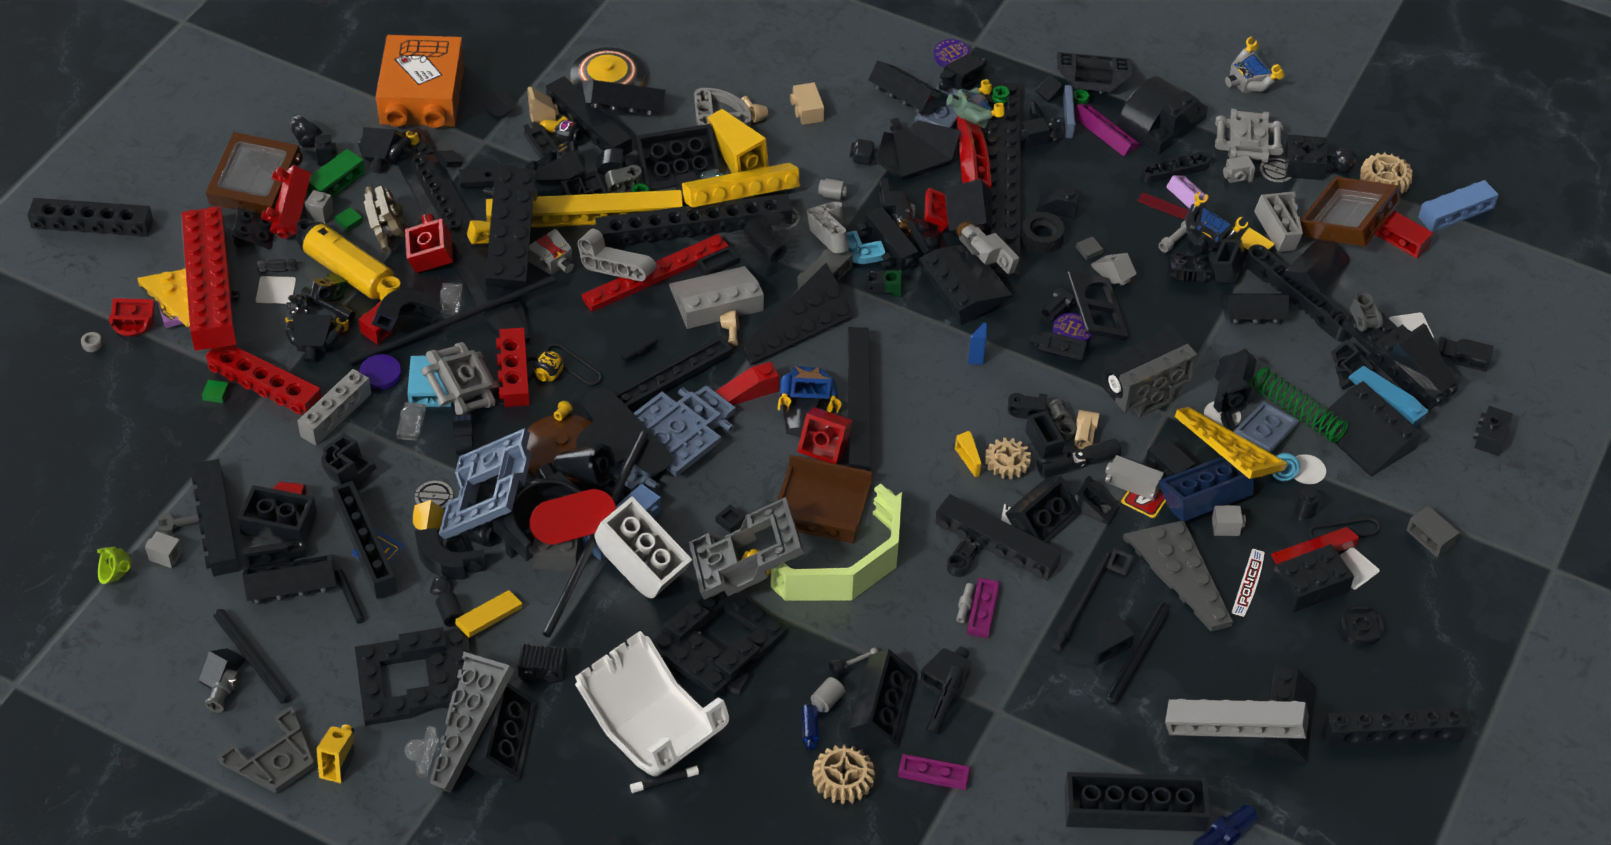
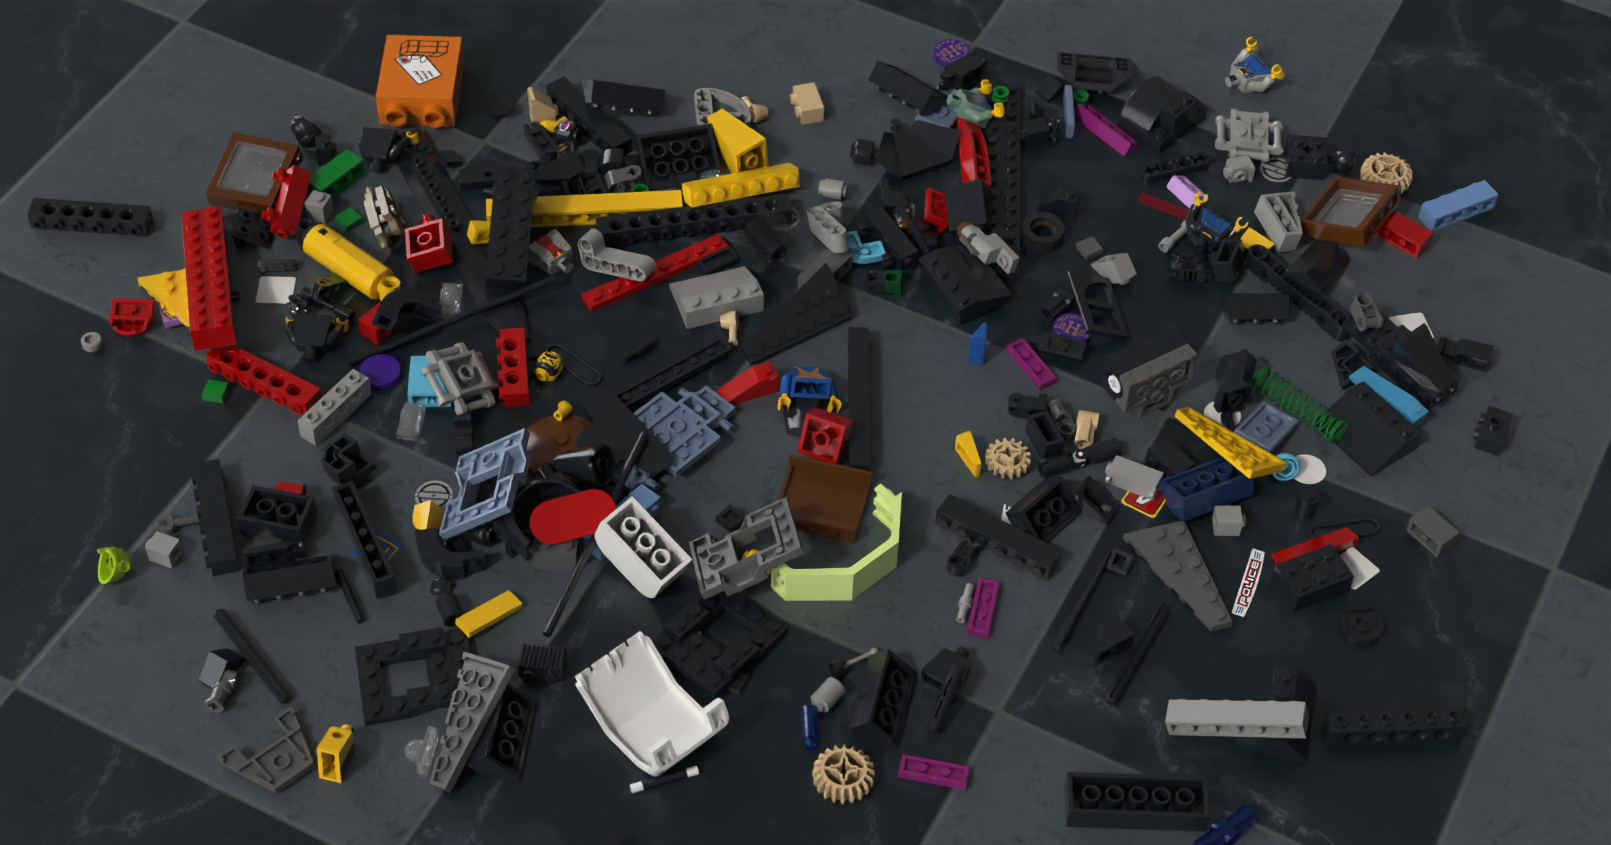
dish [571,47,645,94] -> none
none -> magenta tile [1006,338,1057,390]

